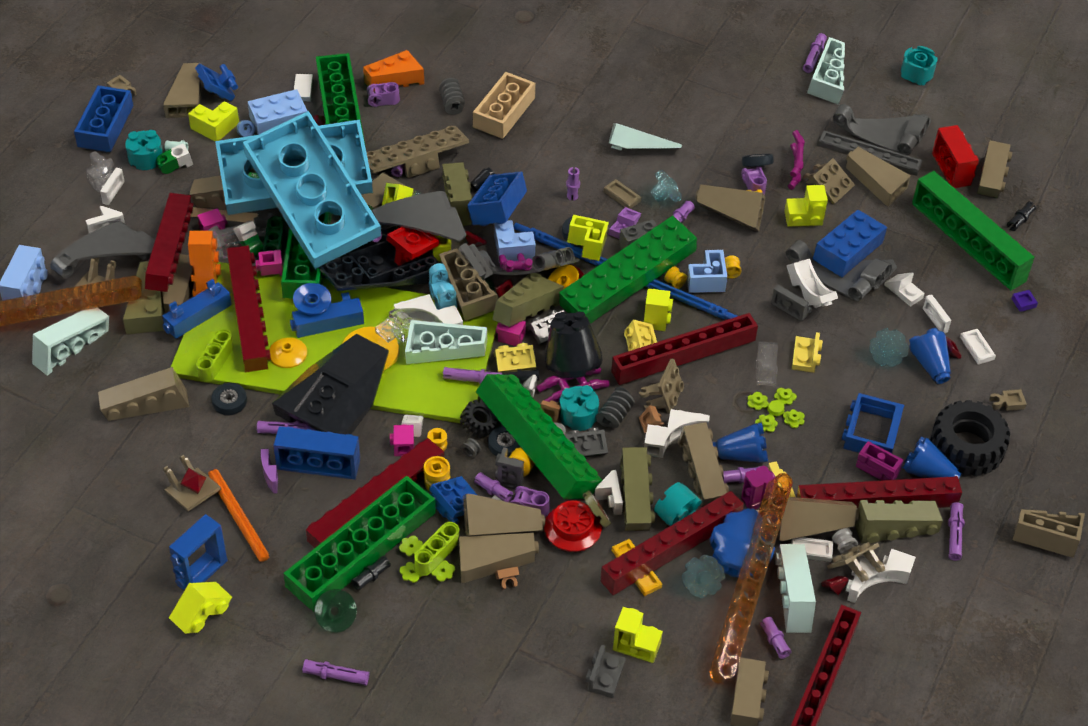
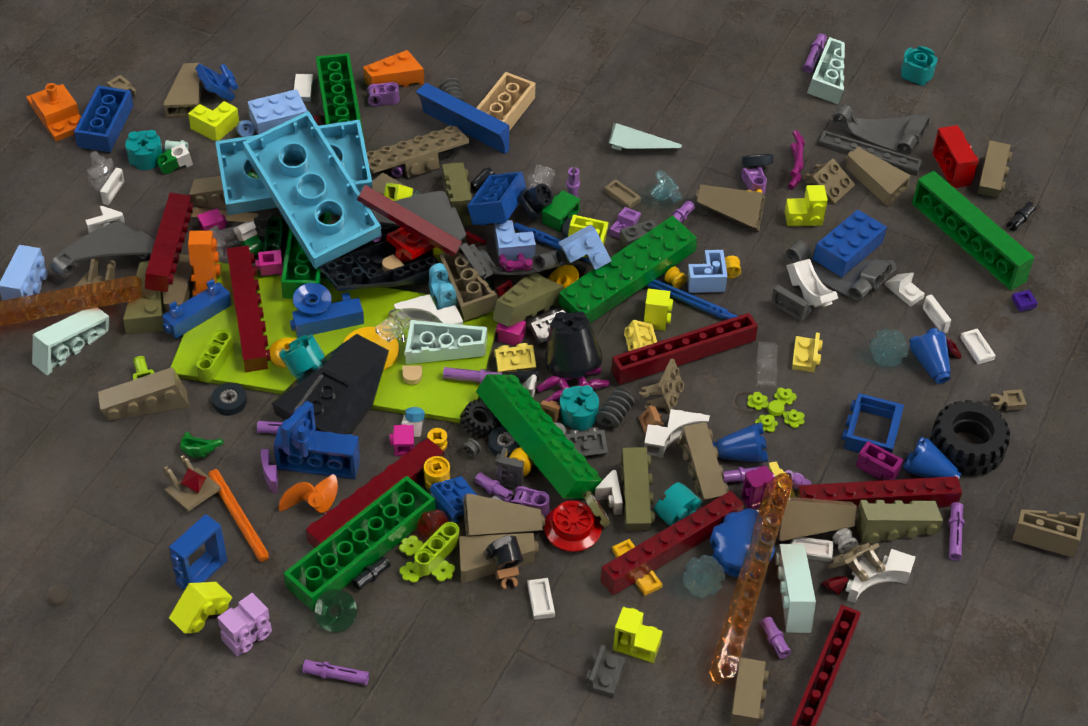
none -> orange brick [26,83,81,141]
none -> lime piece [133,356,154,380]
none -> green piece [180,432,224,459]
none -> lavender brick [217,593,272,657]
none -> orange piece [278,474,338,513]
none -> teal brick [279,334,325,378]
none -> blue plate [280,401,316,457]
none -> dark red tile [357,185,462,257]
none -> tan tile [382,255,404,272]
none -> tan tile [403,365,422,385]
none -> dark azure tile [405,407,425,422]
none -> blue arch [416,83,509,154]
none -> clear red head [418,509,449,538]
none -> black piece [483,535,524,569]
none -> black piece [517,184,553,220]
none -> clear brick [527,164,556,189]
none -> white tile [527,578,555,620]
none -> green brick [541,190,580,232]
none -> light blue brick [558,225,611,270]
none -> medium lavender pin [782,470,811,489]

